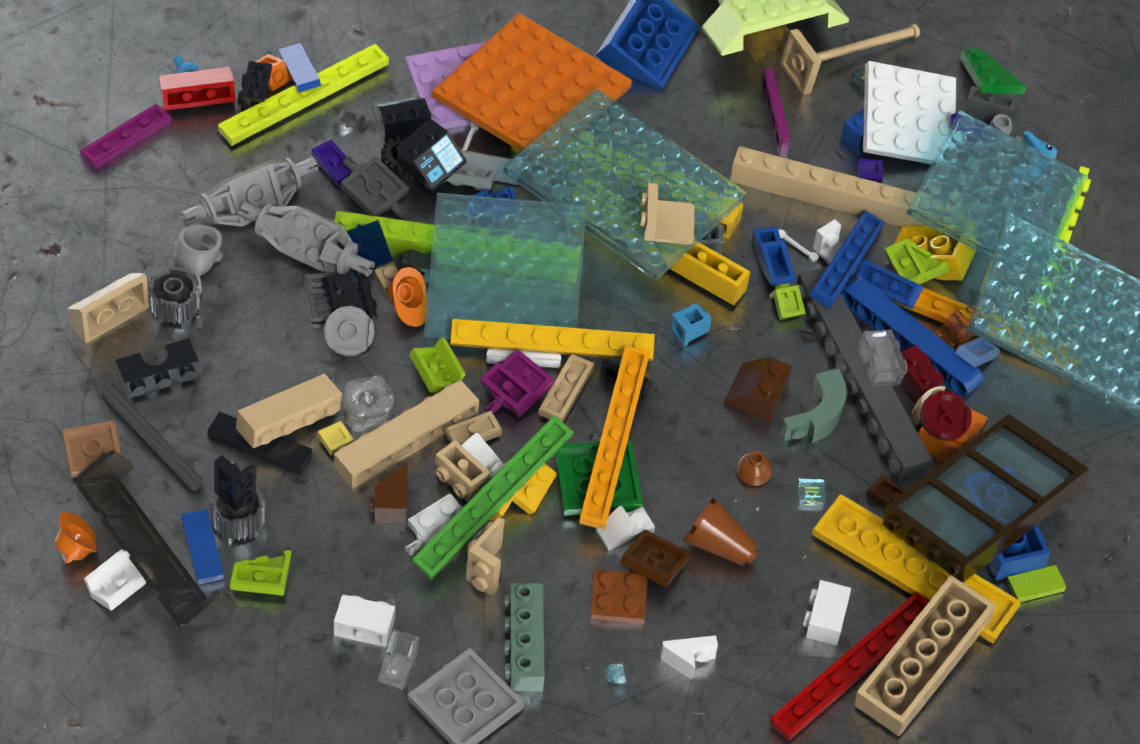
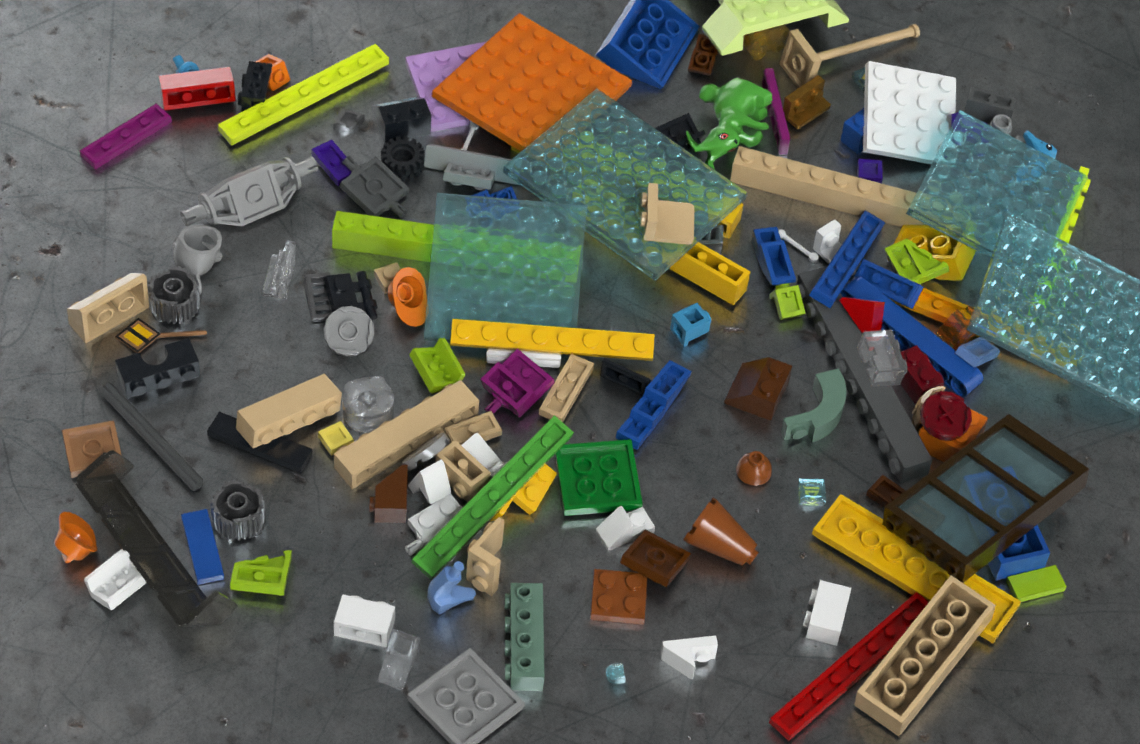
black bracket [214,455,256,512] -> none
light grey plate [239,202,375,277] -> none
tile [278,43,321,92] -> none
clear blue piece [346,220,394,274] -> none
black slope [396,119,467,192] -> none
pearl dark grey brick [396,249,437,285] -> none
light orange plate [579,346,650,530] -> none
green wing [960,48,1026,95] -> none
none -> piece [115,318,207,353]
none -> clear bracket [262,241,296,299]
none -> light grey tile [402,432,450,470]
none -> white slope [408,459,451,504]
none -> medium blue animal [427,561,476,615]
none -> blue slope [615,360,692,450]
none -> black bracket [646,113,706,159]
none -> bright green animal [686,77,773,184]
none -> reddish brown slope [688,34,718,76]
none -> pearl gold bracket [783,75,831,129]
none -> red slope [839,297,885,340]

